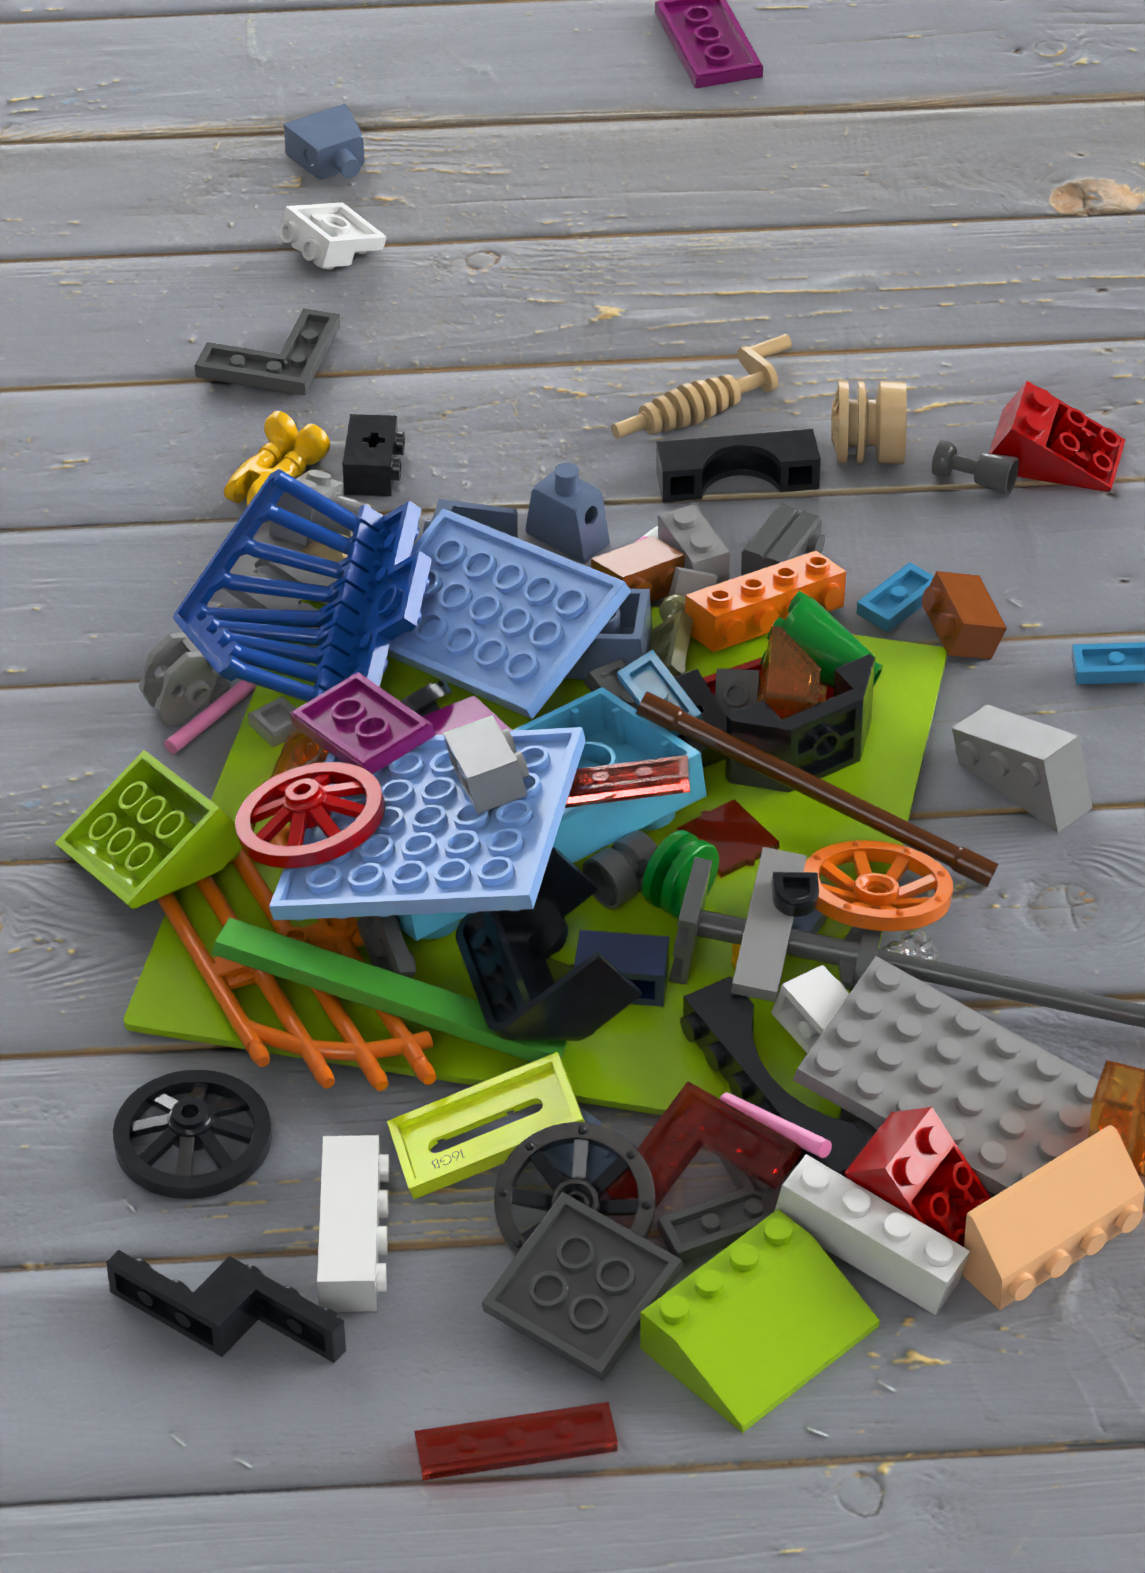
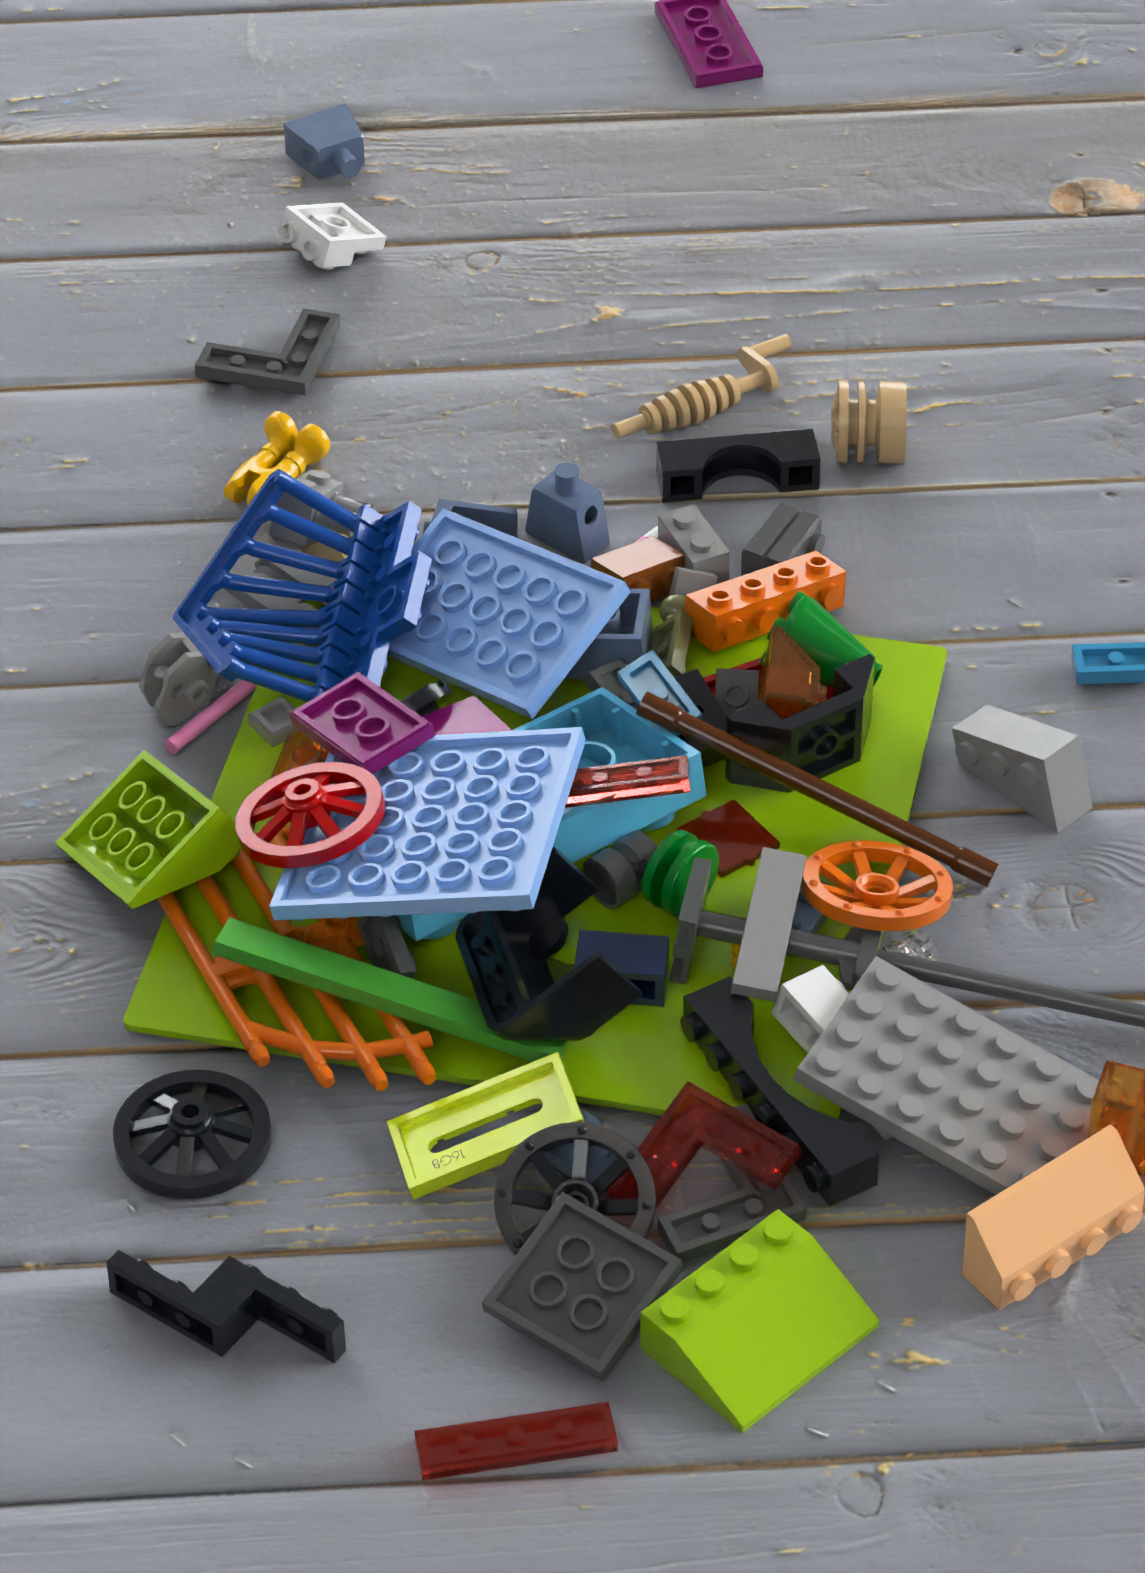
white brick [317,1135,389,1312] -> none
black brick [342,414,405,496] -> none
light grey brick [443,715,529,814] -> none
bright pink bar [718,1092,832,1158] -> none
black tile [771,872,819,917] -> none
white brick [775,1154,970,1315] -> none
red slope [844,1107,991,1247] -> none
dark azure plate [856,562,934,632] -> none
dark orange brick [921,571,1007,659] -> none
dark grey piece [932,440,1019,496] -> none
red slope [989,381,1126,492] -> none

